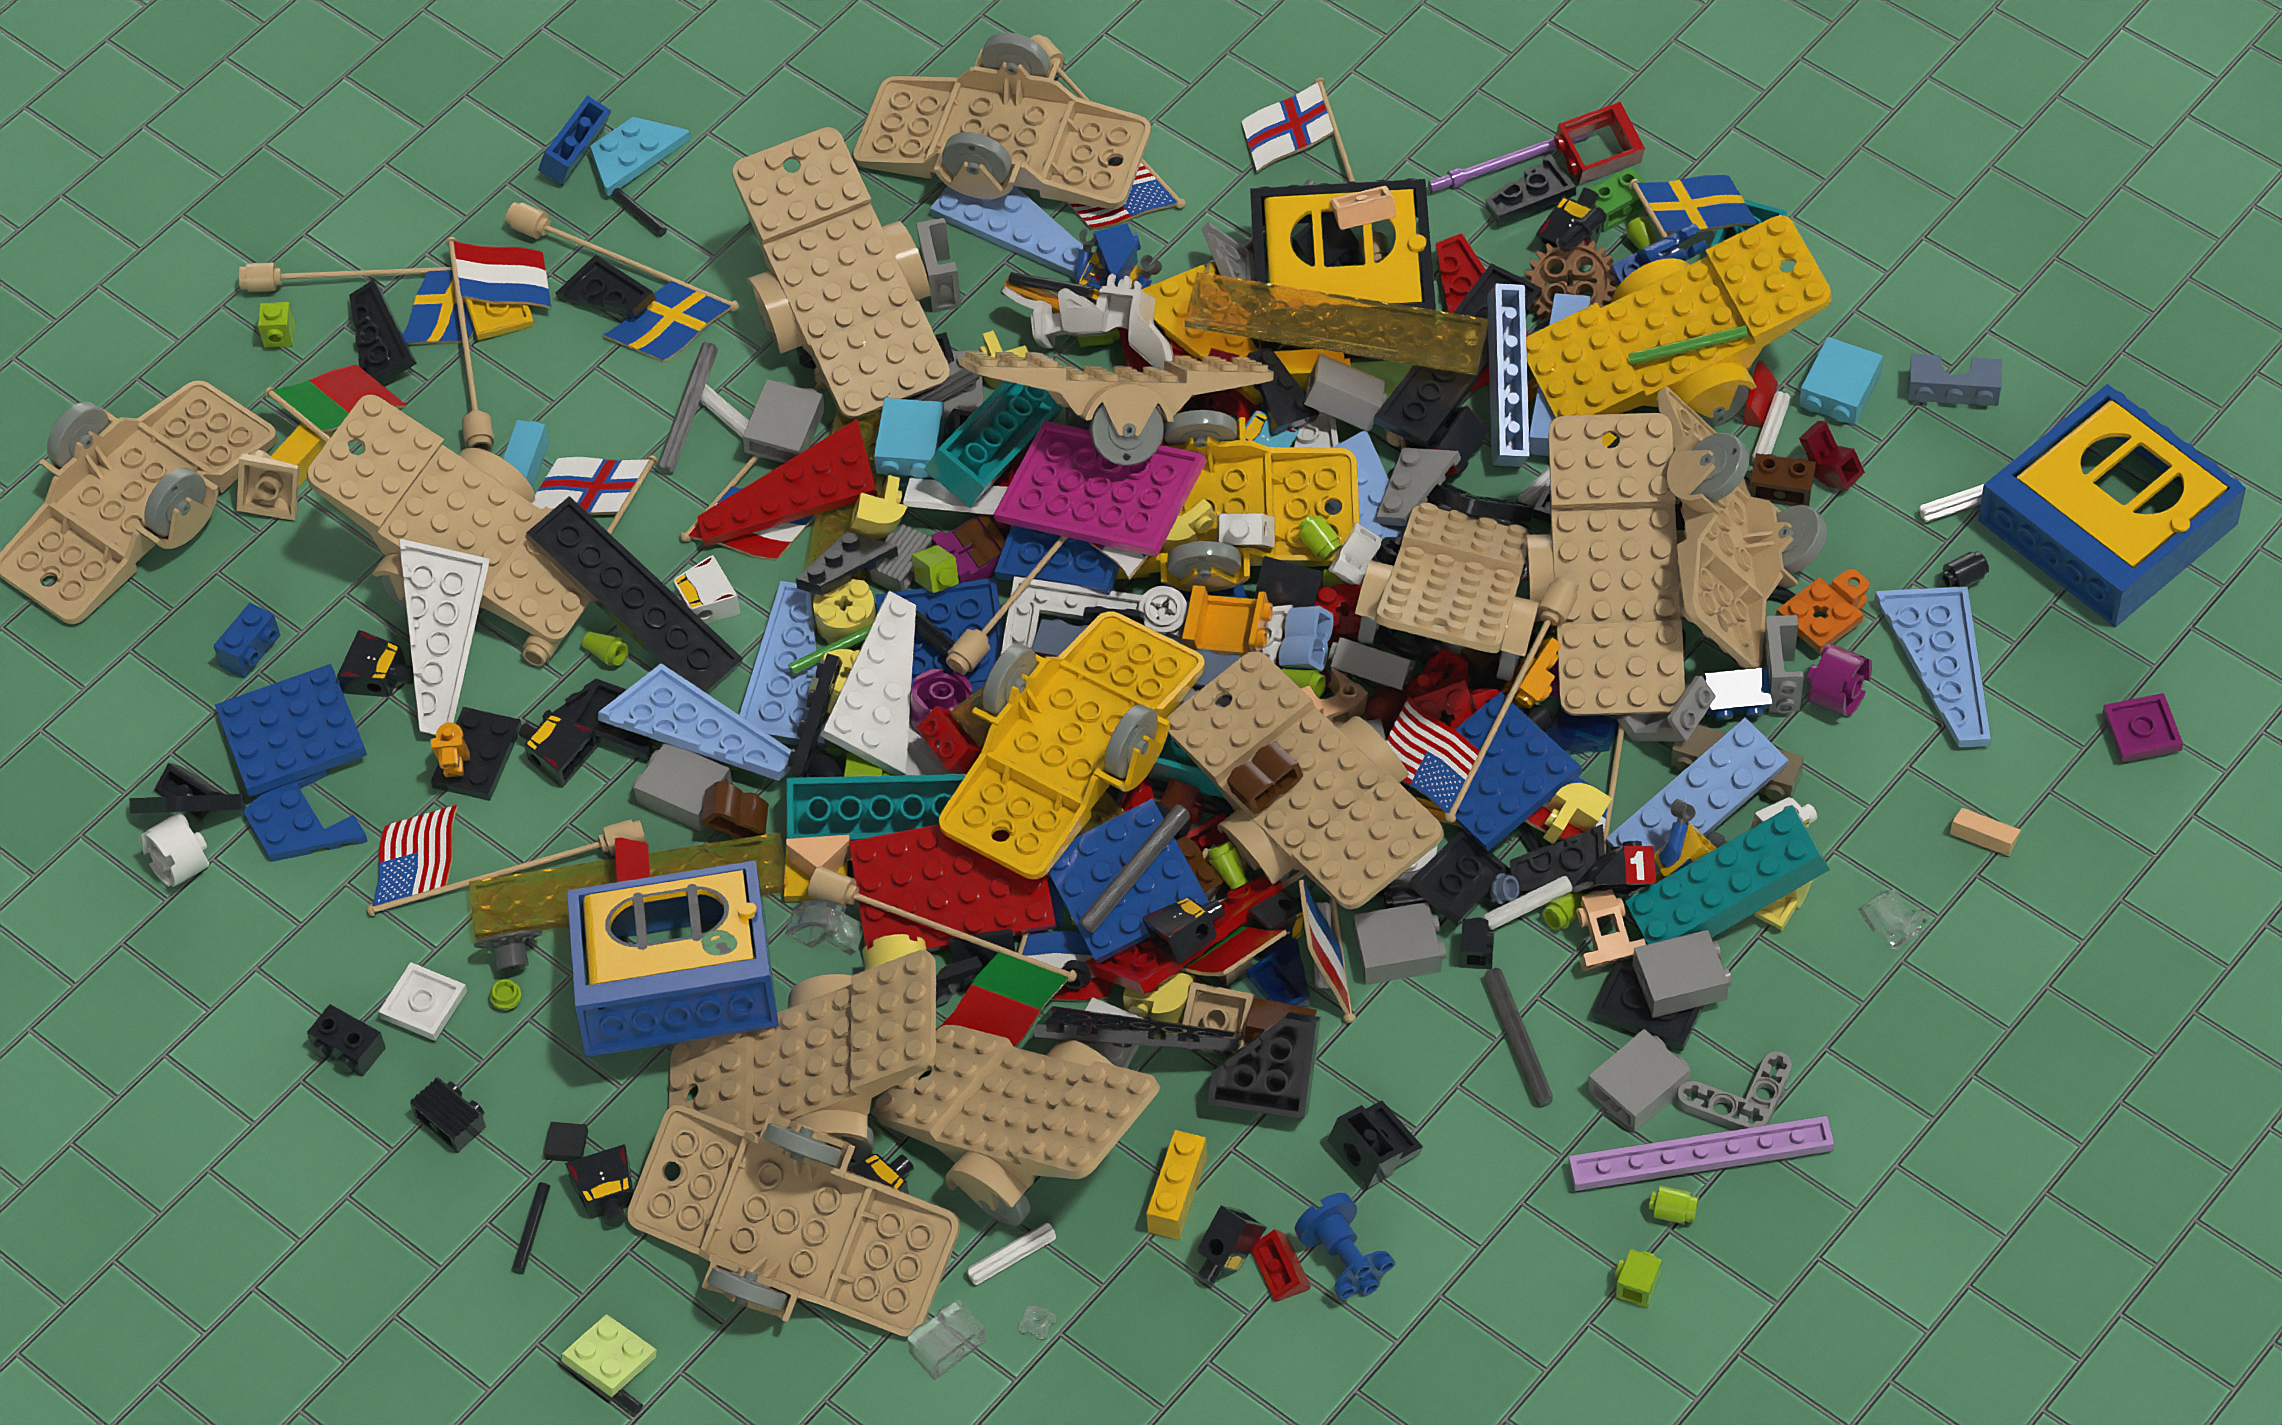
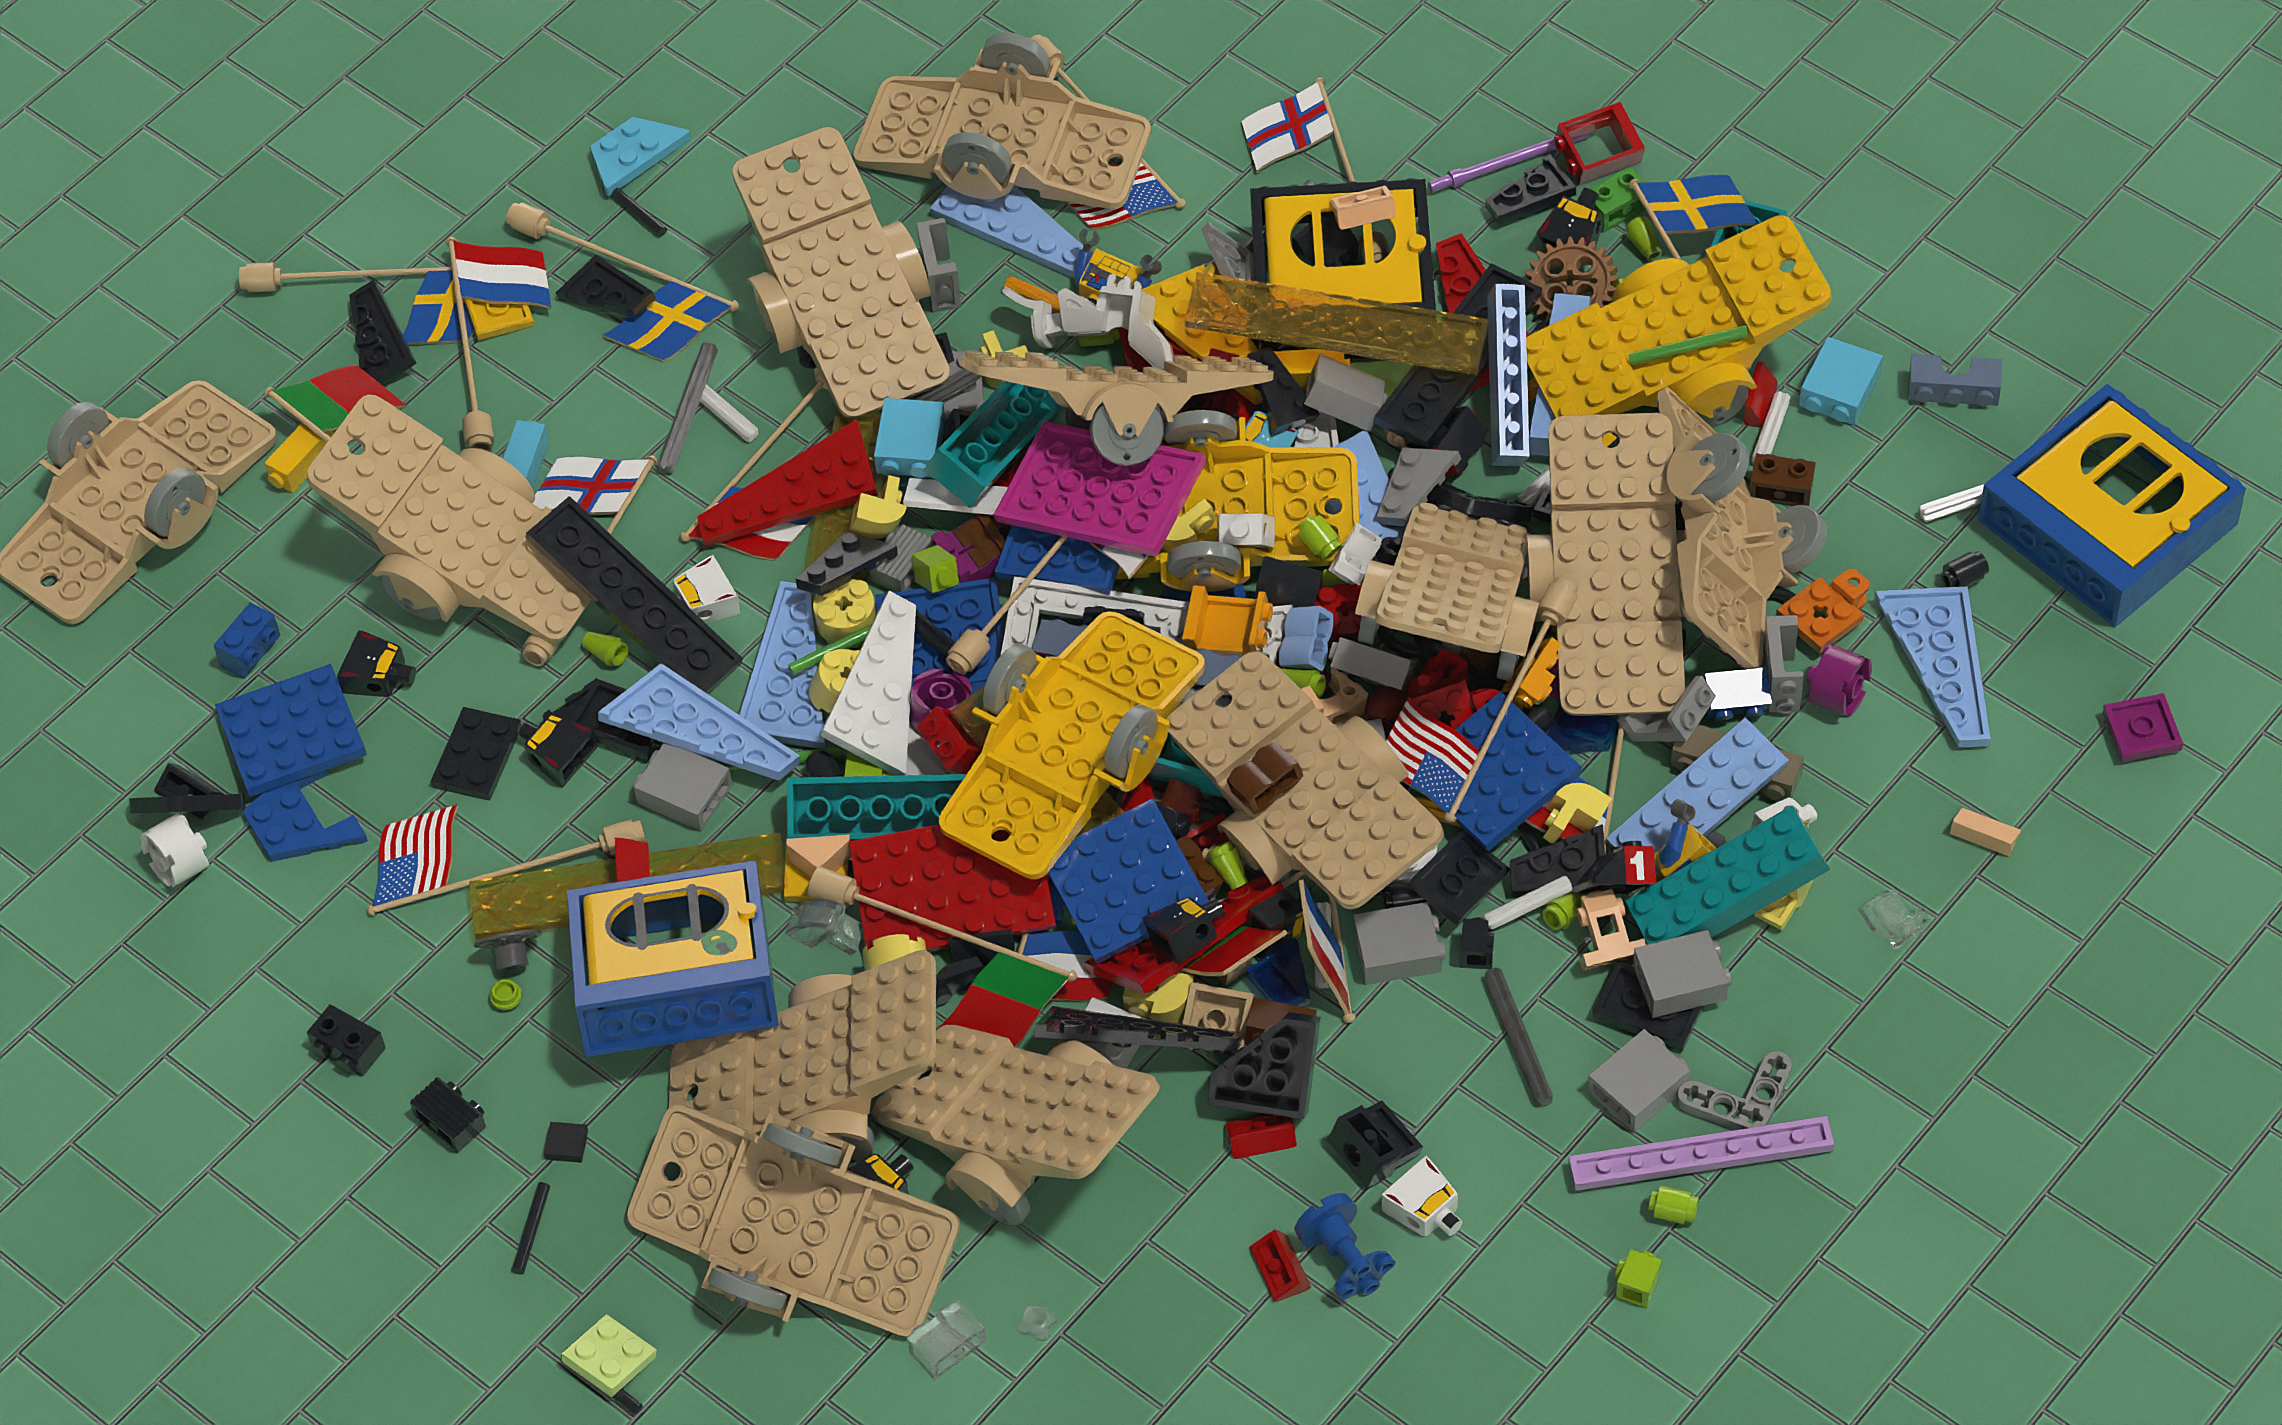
tan slope [237,450,299,521] -> none
lime brick [258,302,295,348] -> none
white plate [379,962,467,1041] -> none
white wing [399,538,490,736] -> none
light orange hips [431,722,470,777] -> none
blue brick [538,95,611,185] -> none
black torso [565,1144,634,1226] -> none
reddish brown brick [702,781,769,844] -> none
light grey brick [743,379,825,463] -> none
black plate [788,653,843,778] -> none
white axle [967,1223,1056,1285] -> none
black bar [1009,272,1094,298] -> none
black plate [1061,960,1091,989] -> none
flat silver axle [1080,804,1190,932] -> none
blue slope [1094,223,1141,287] -> none
white gear [1139,586,1188,635] -> none
yellow brick [1146,1130,1207,1240] -> none
black torso [1197,1205,1267,1284] -> none
sand blue plate [1490,873,1519,905] -> none
black axle [1557,206,1607,253] -> none
blue plate [1610,224,1707,285] -> none
dark red brick [1799,420,1865,490] -> none
none -> red slope [1225,1114,1297,1159]
none -> white torso [1382,1156,1462,1236]

